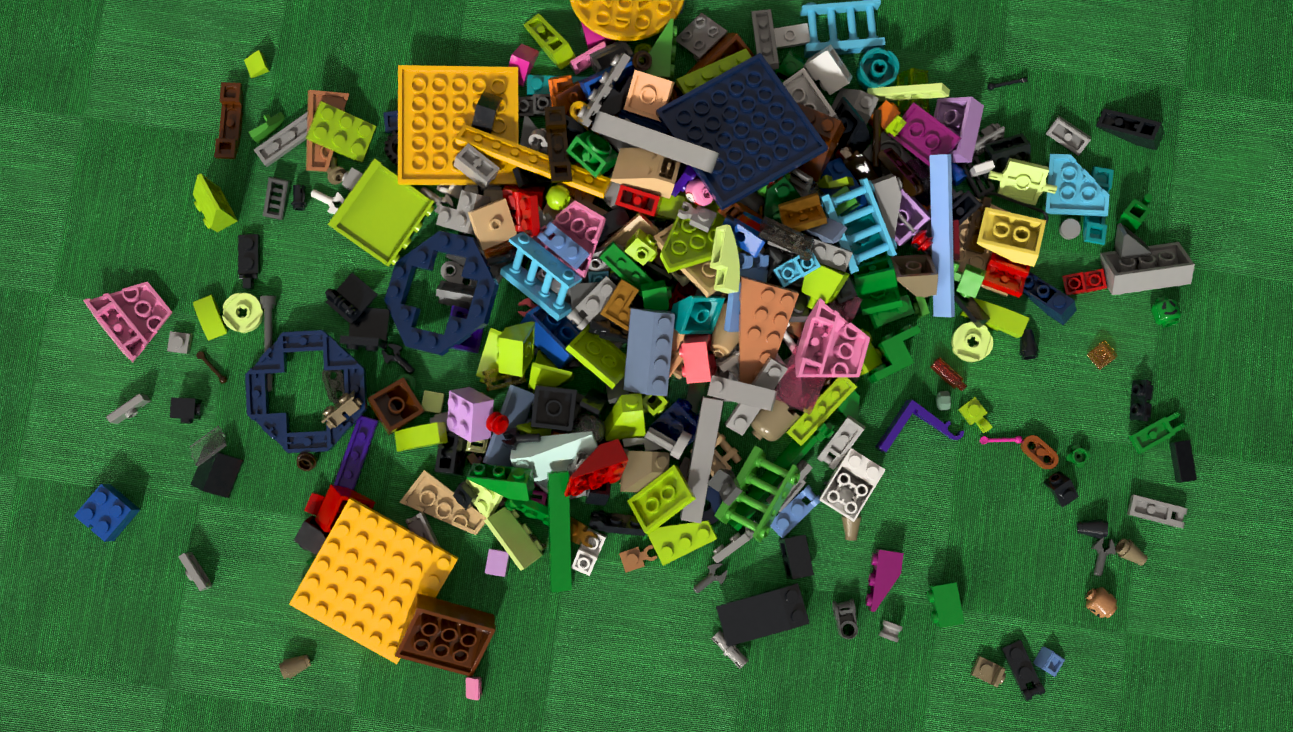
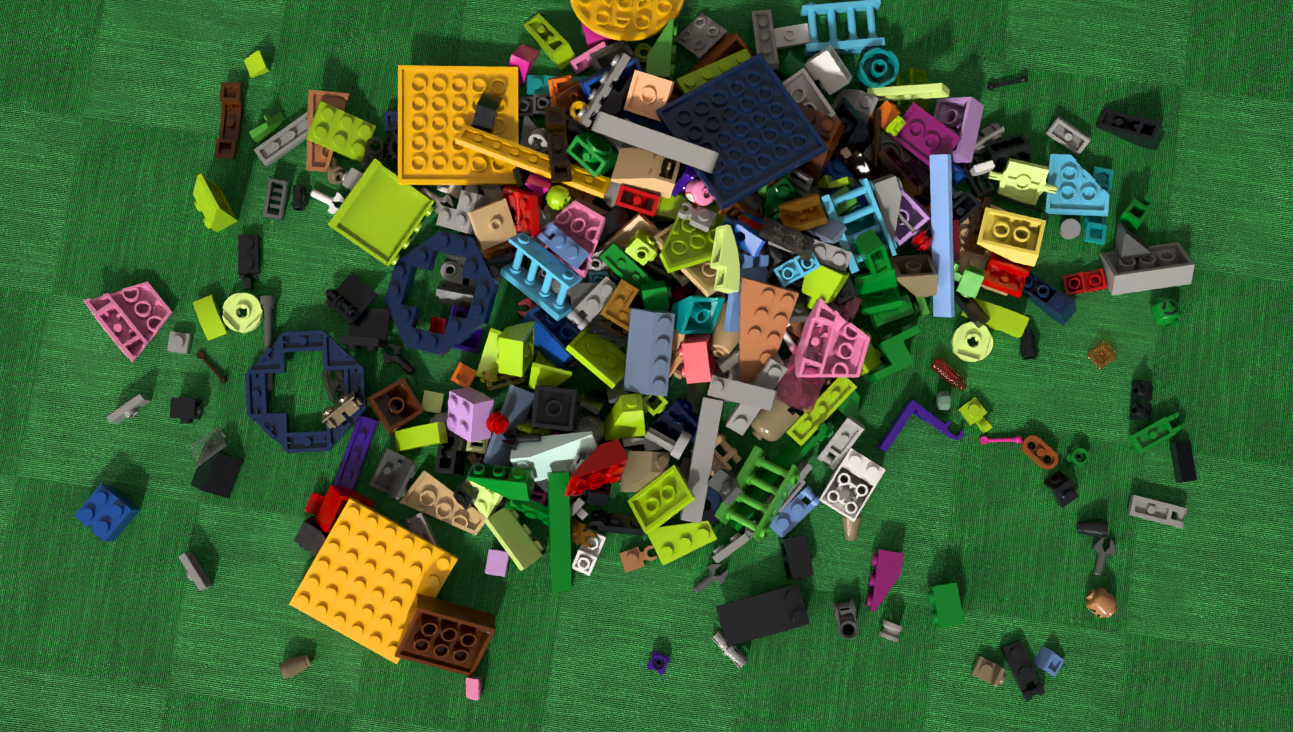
dark brown plate [297,452,317,471] -> none
light grey hinge [453,143,500,190] -> none
dark brown plate [632,50,652,71] -> none
dark tan cone [1115,539,1148,566] -> none
none -> clear smoke piece [361,137,386,173]
none -> dark grey bracket [368,448,417,500]
none -> red plate [429,316,448,335]
none -> orange plate [450,362,477,388]
none -> dark pink slope [525,172,552,198]
none -> light grey tile [570,497,589,520]
none -> dark purple plate [647,650,670,674]
none -> green slope [854,229,892,279]

